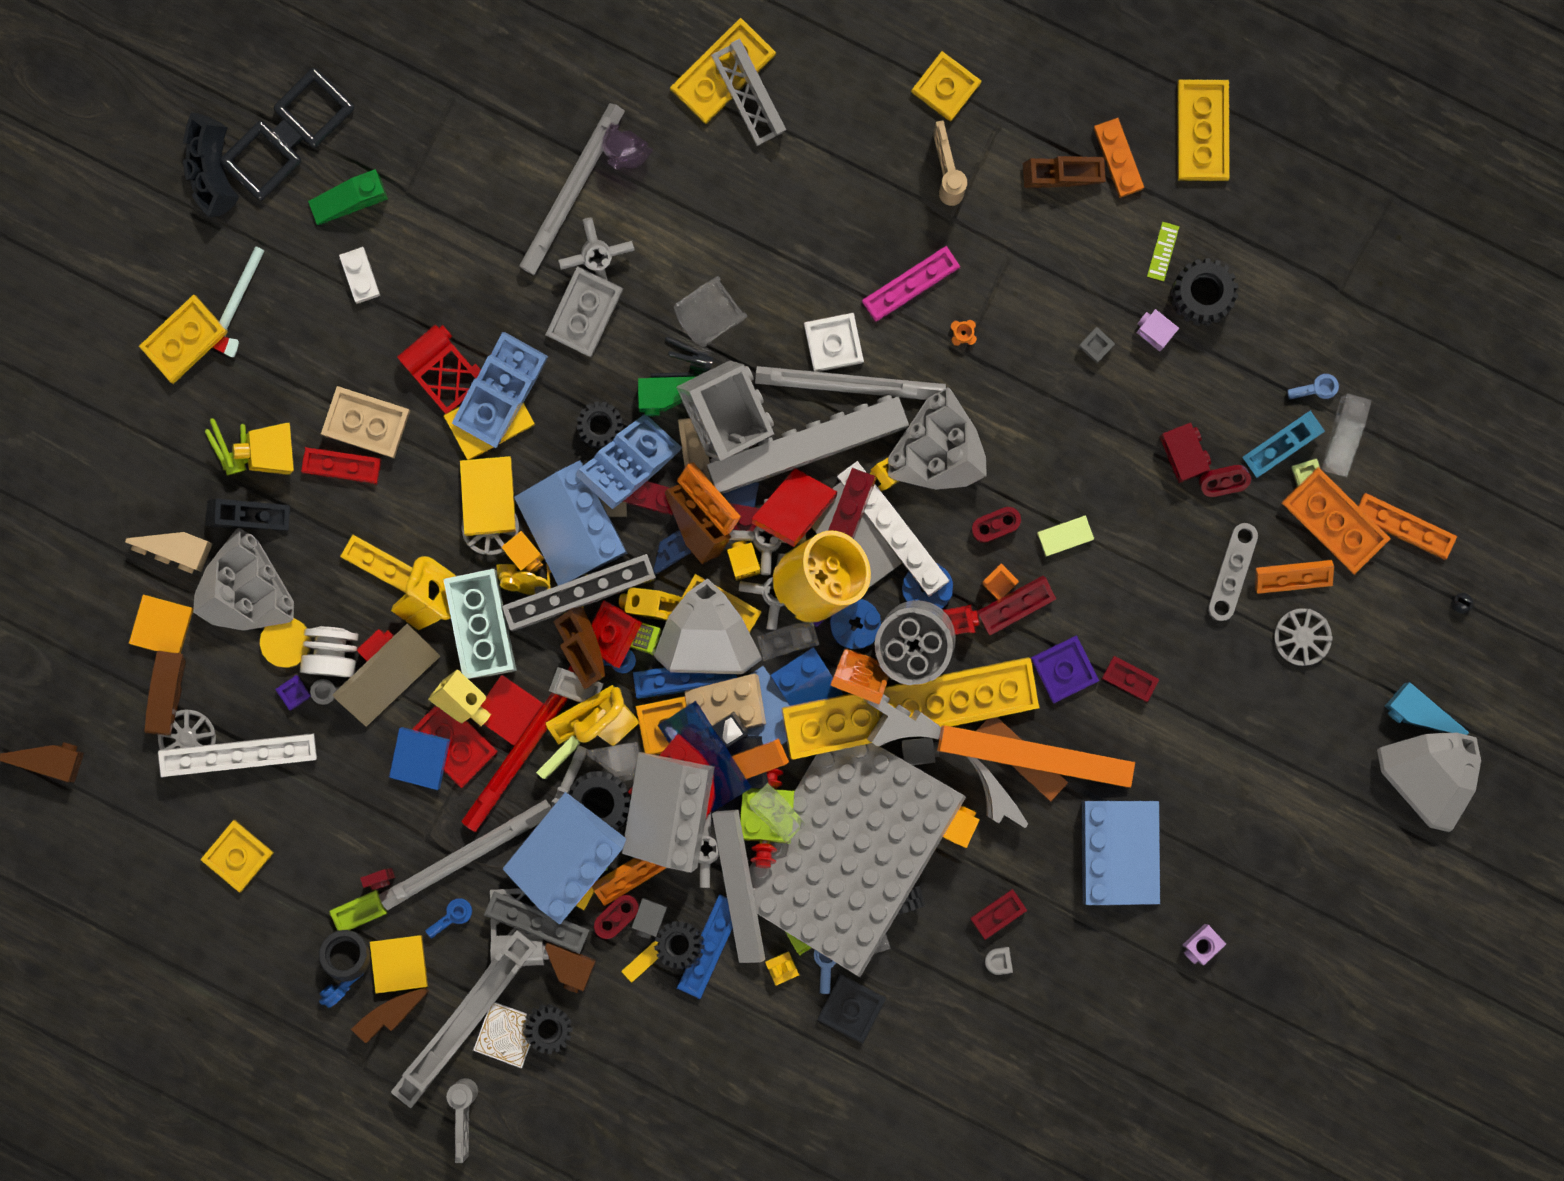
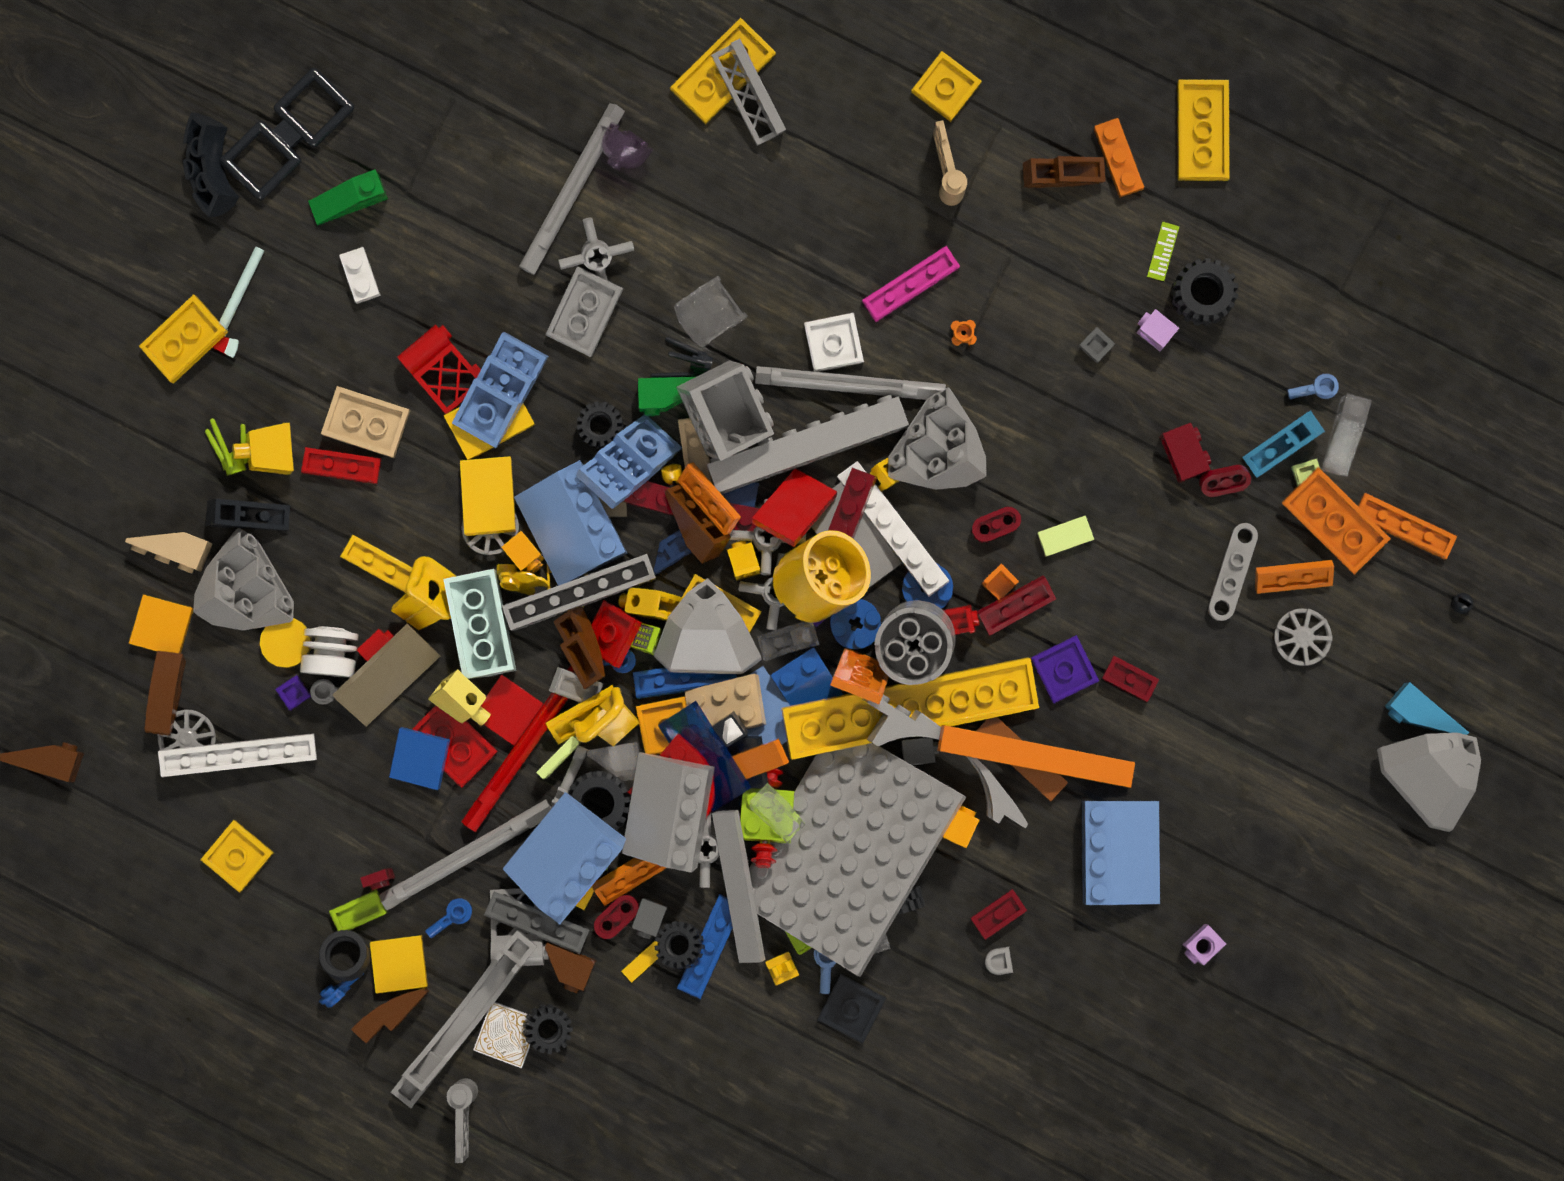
none -> yellow hinge [661,464,682,485]

